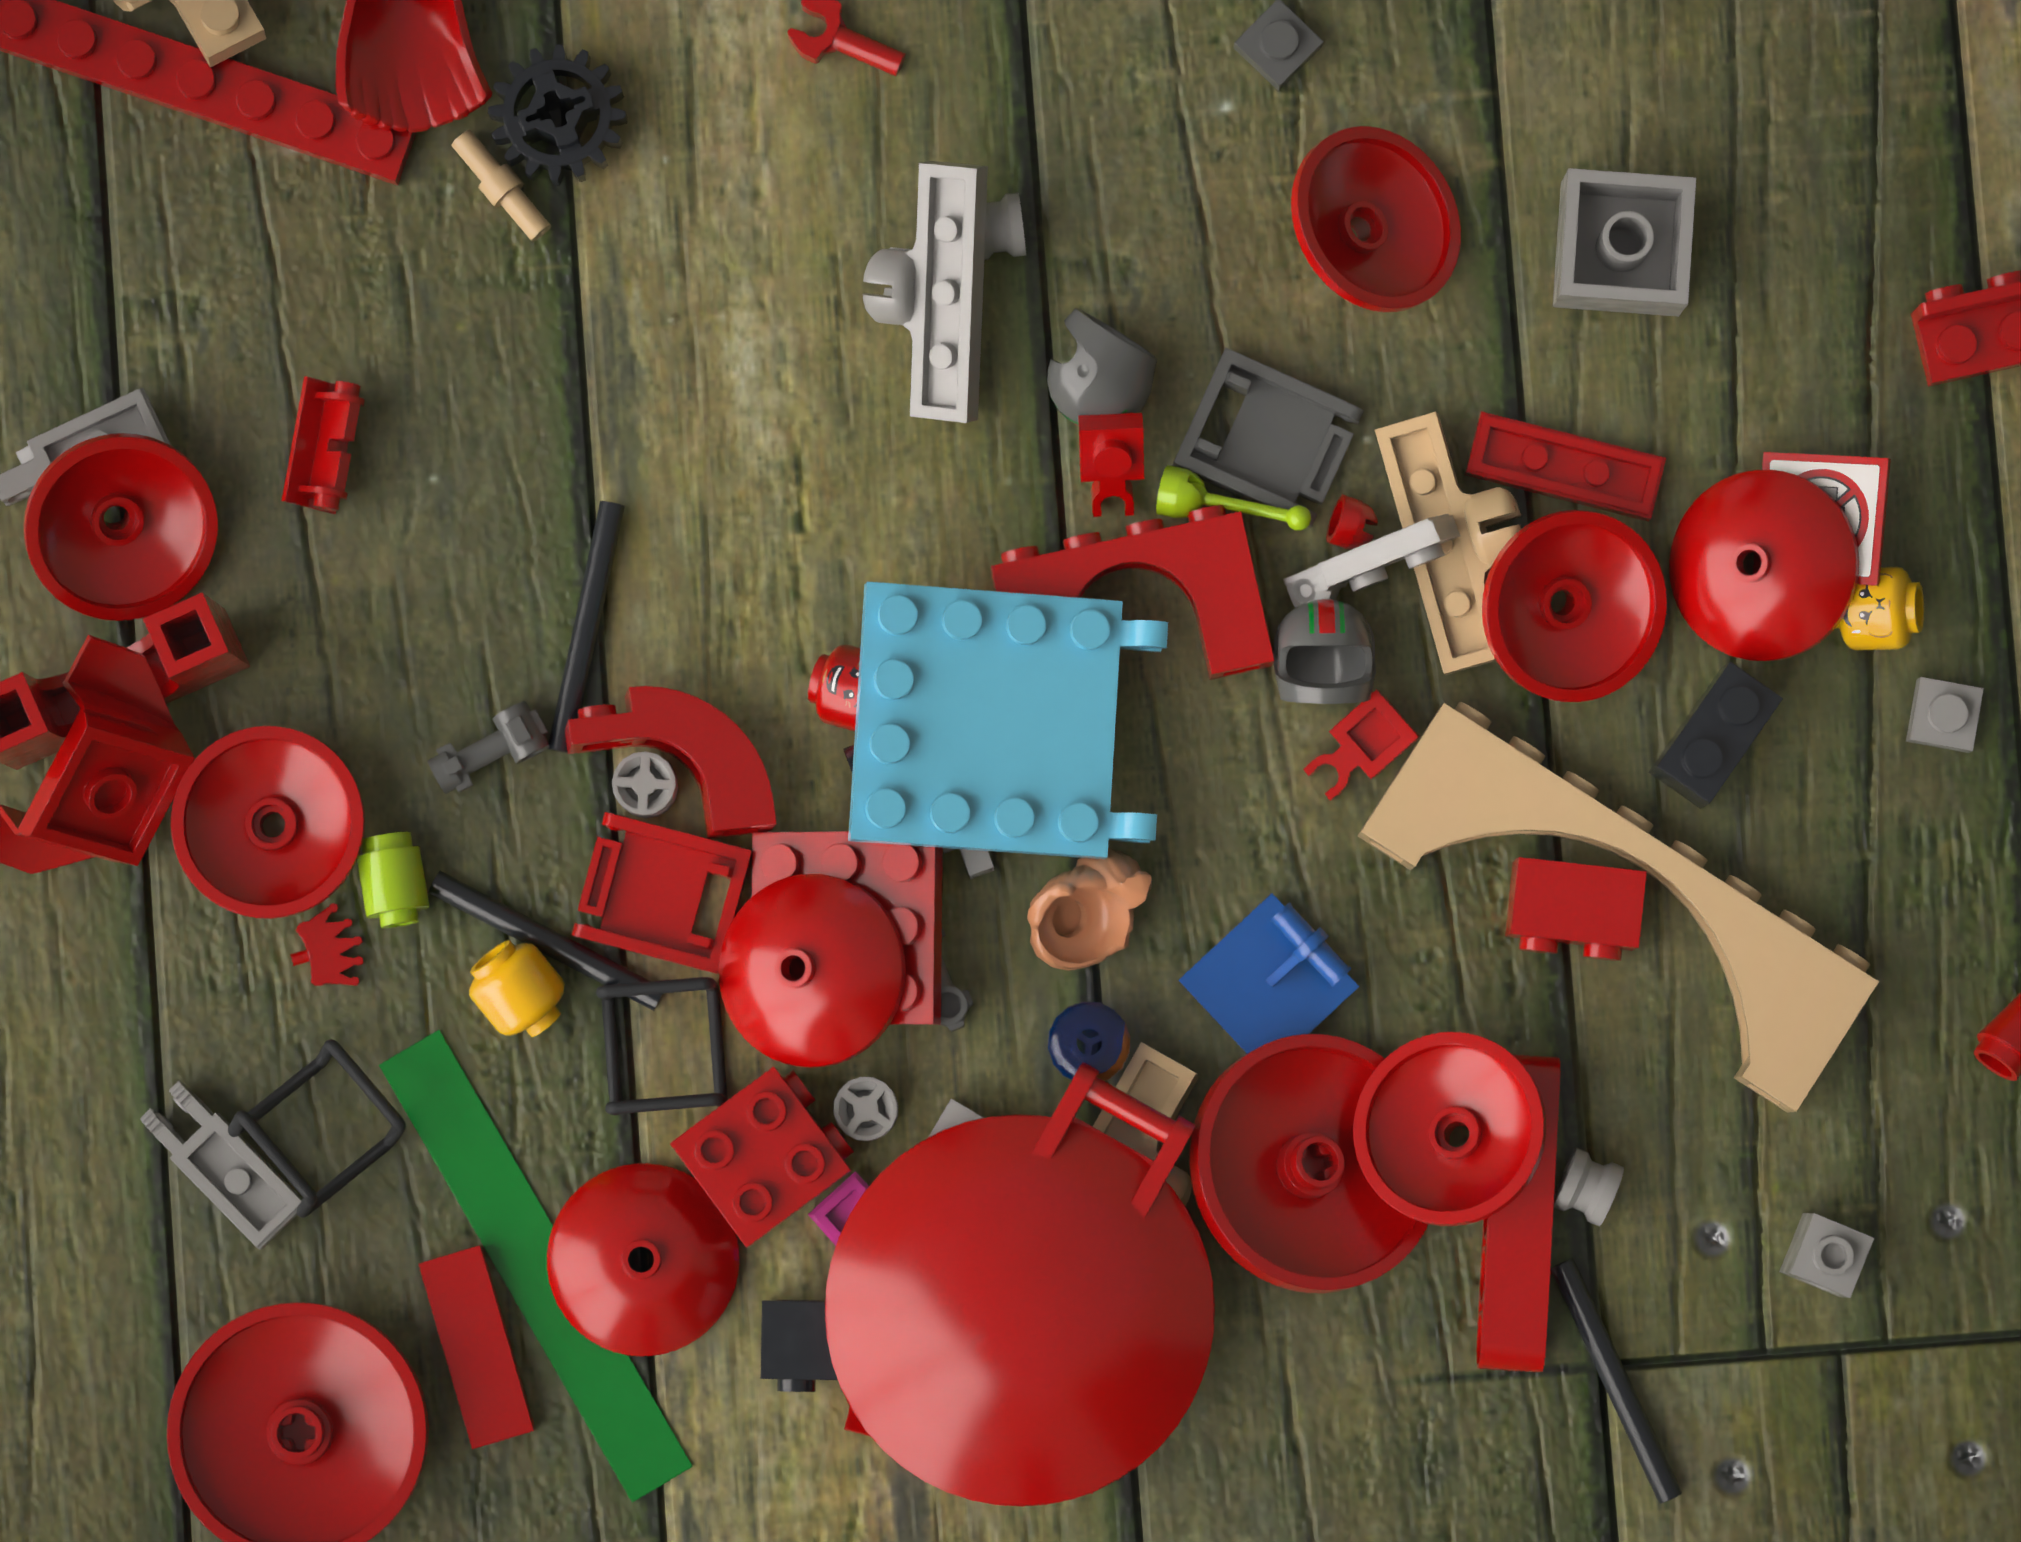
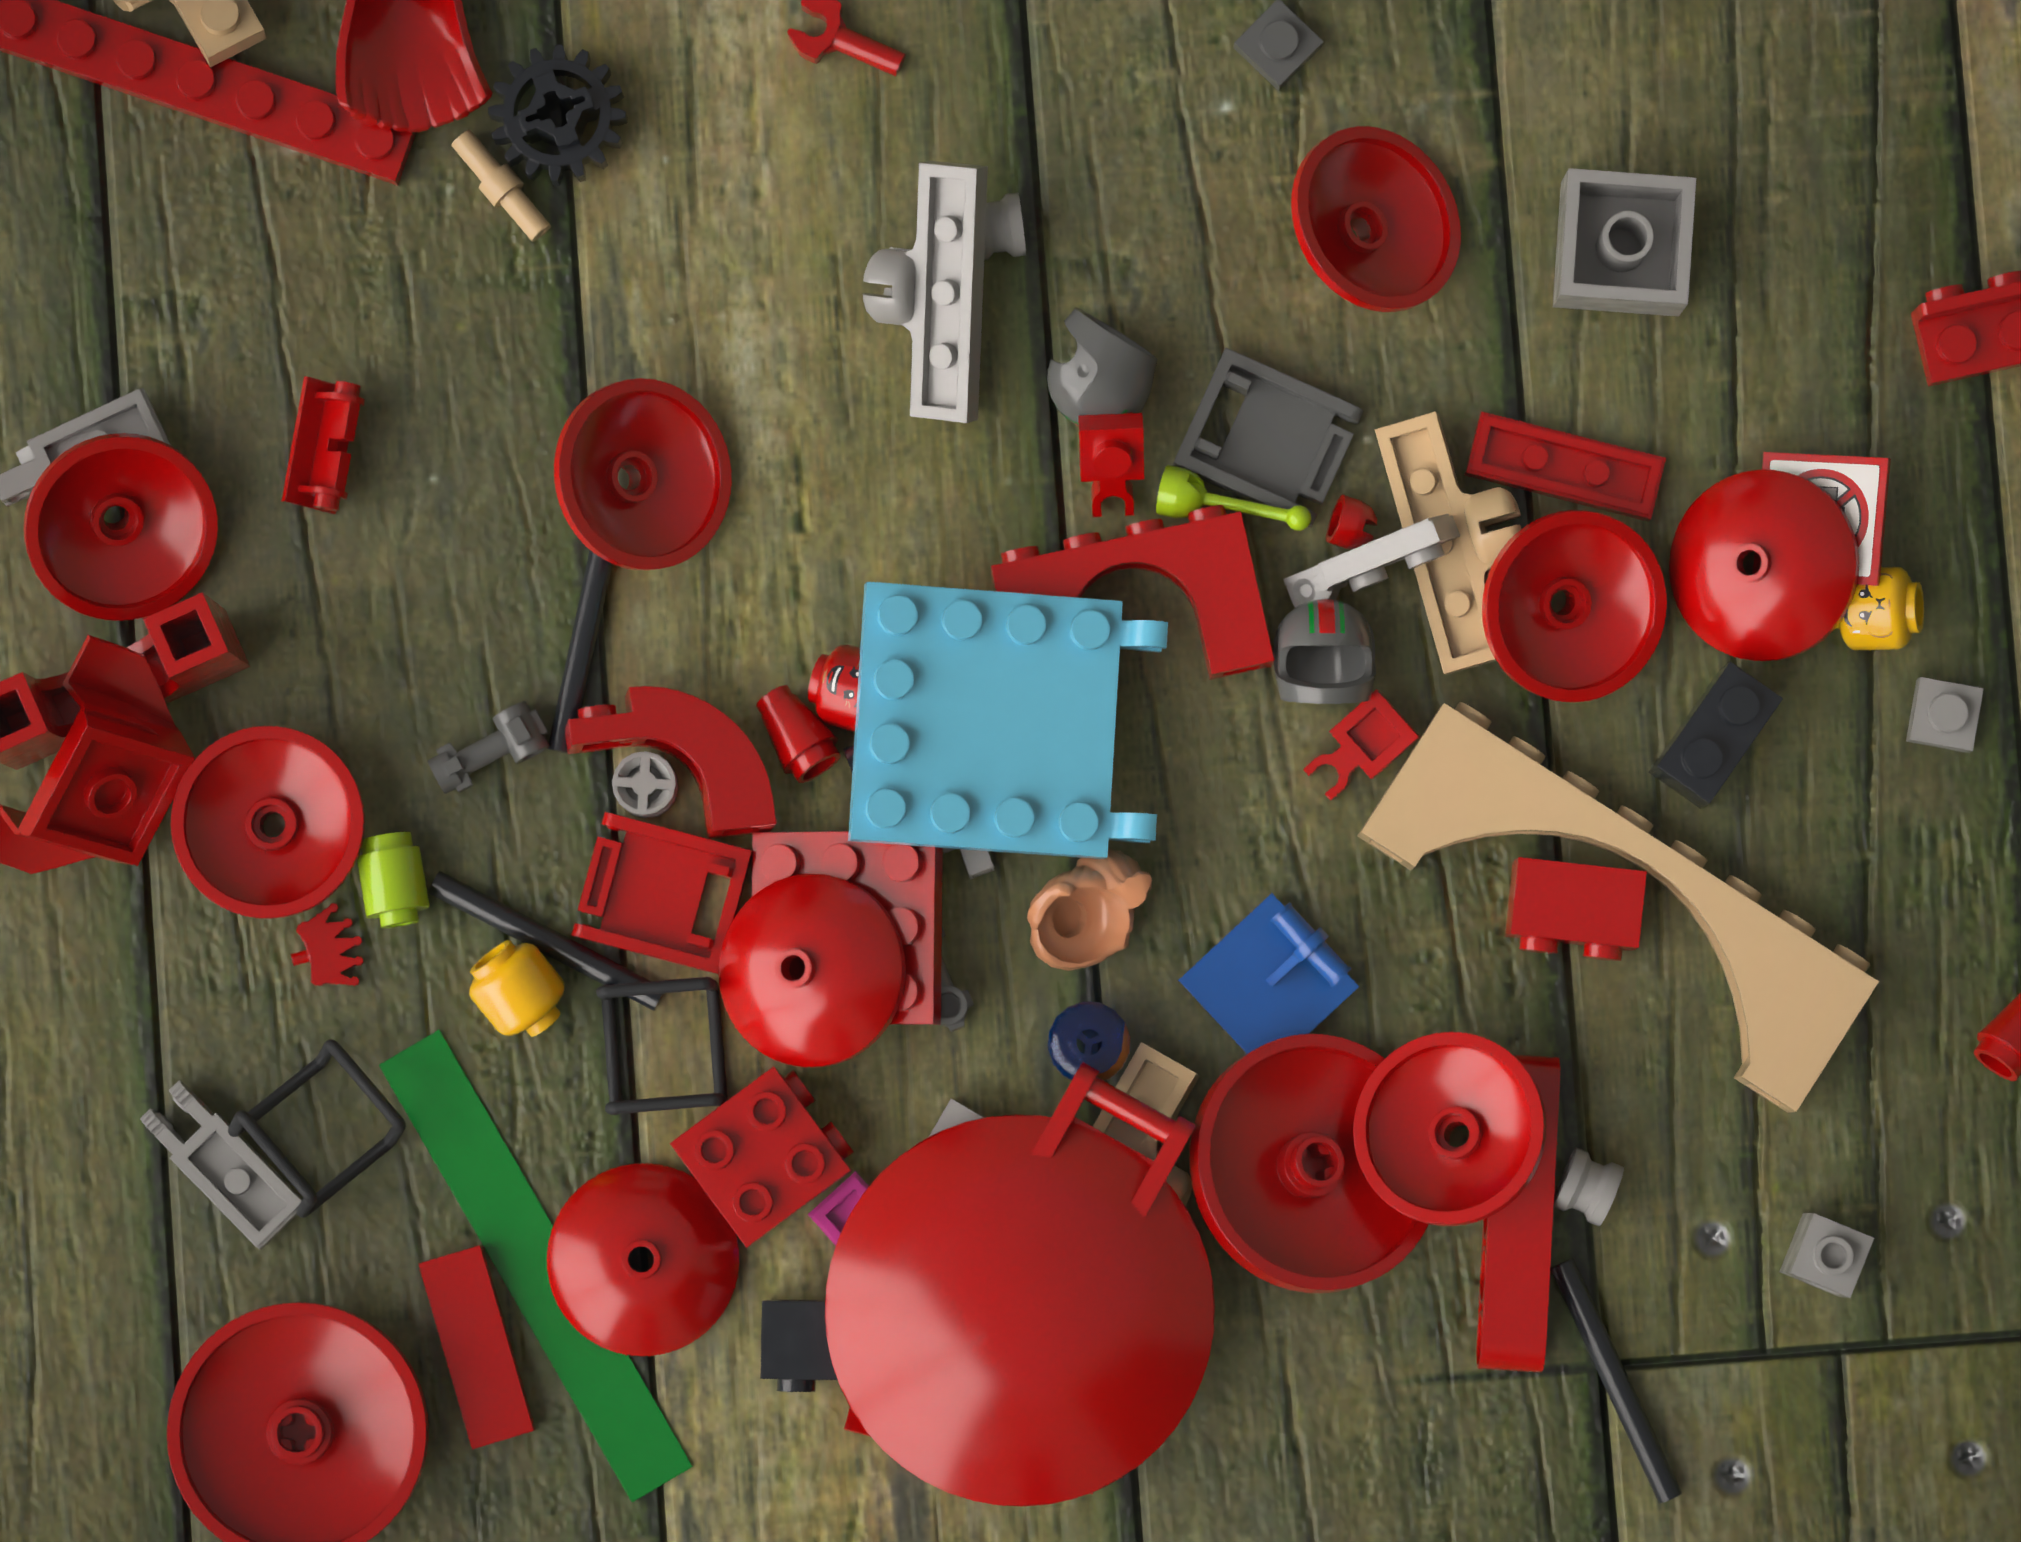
light grey wheel [834,1077,898,1141] -> none
none -> red dish [554,378,732,571]
none -> red cone [756,685,841,783]

